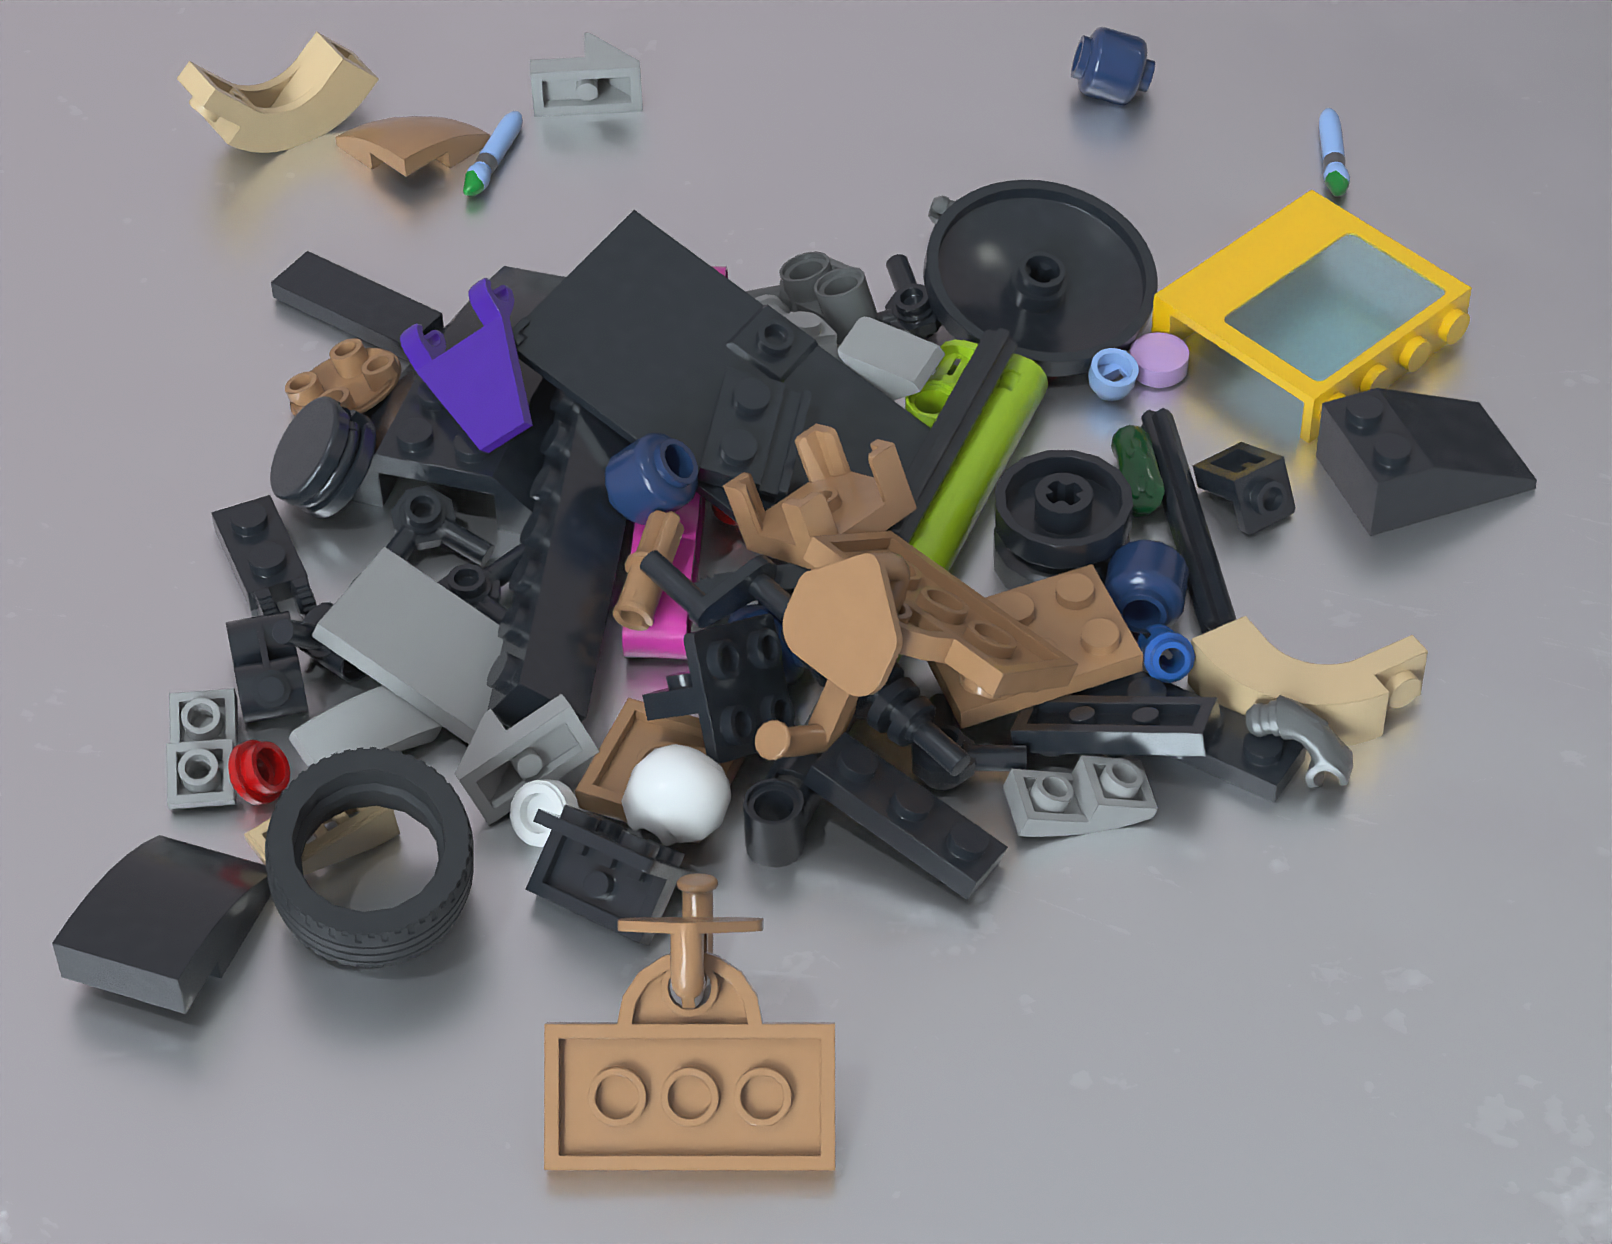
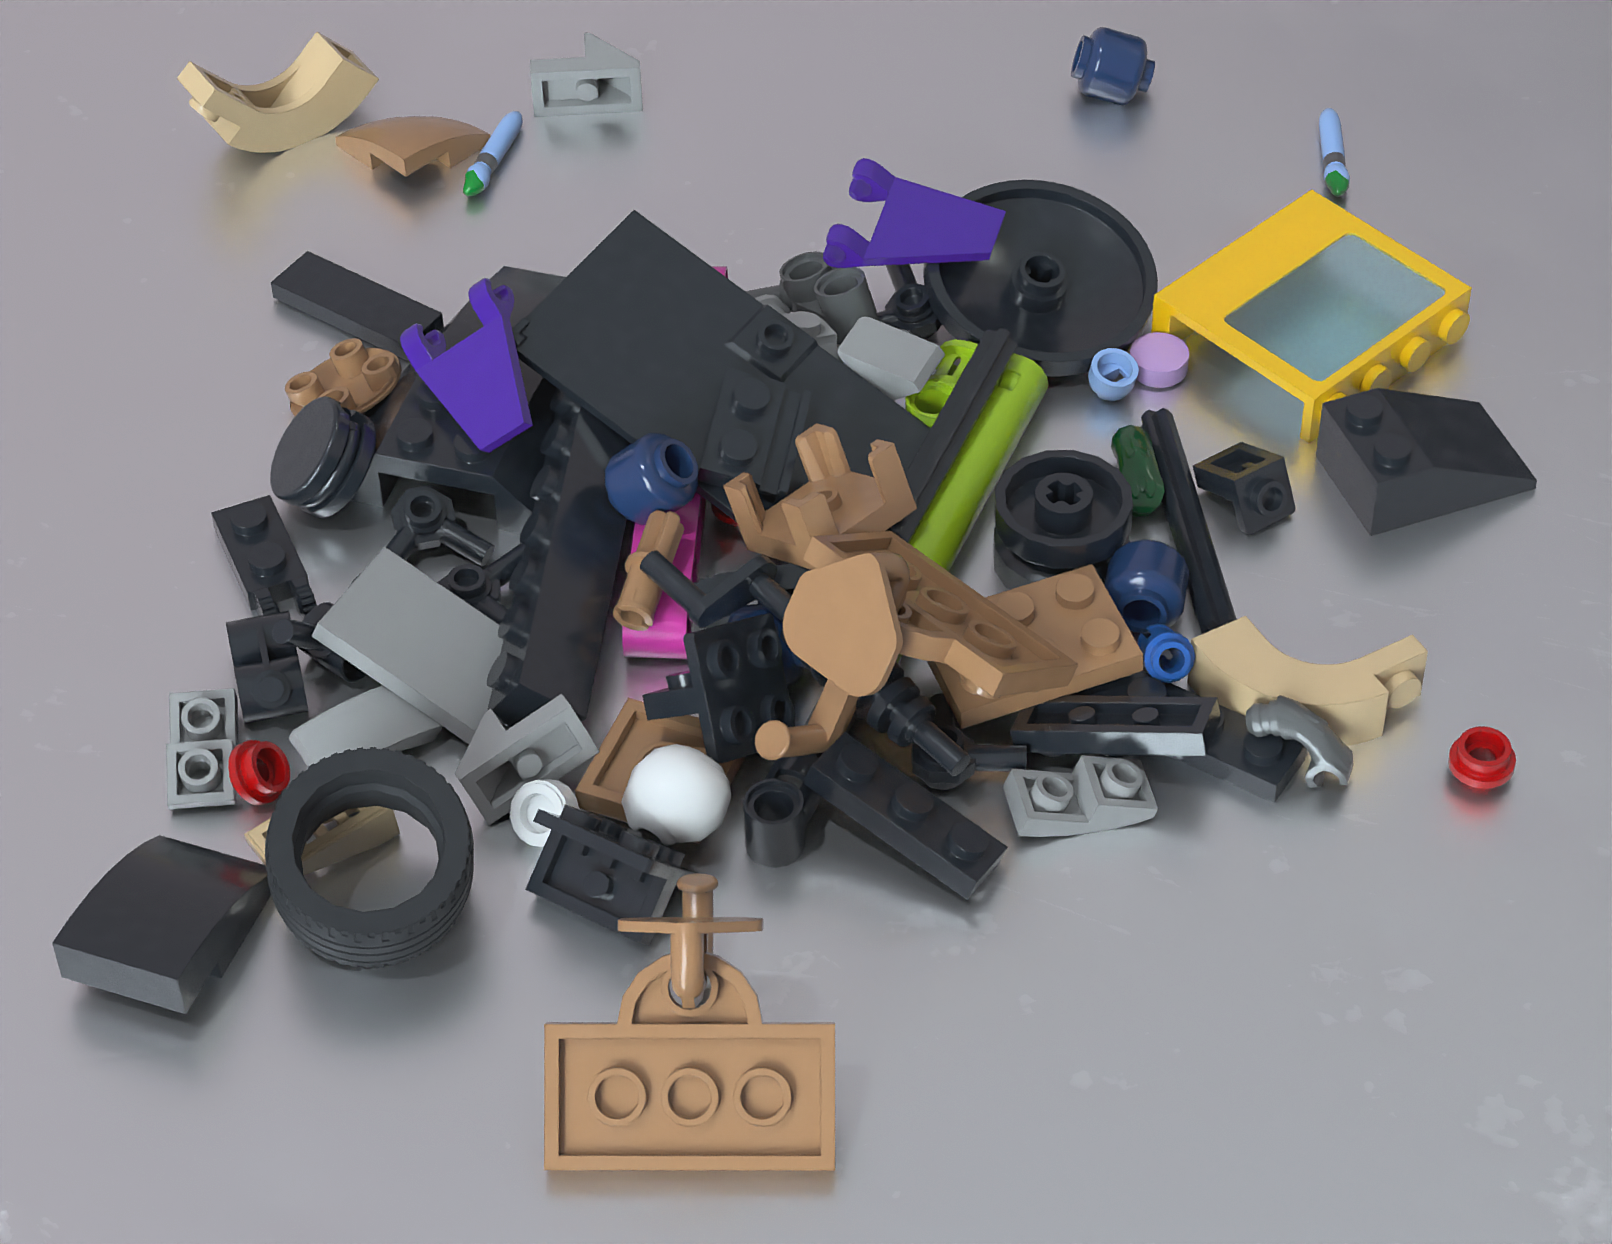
none -> dark purple flag [823,158,1006,268]
none -> red plate [1448,726,1516,789]

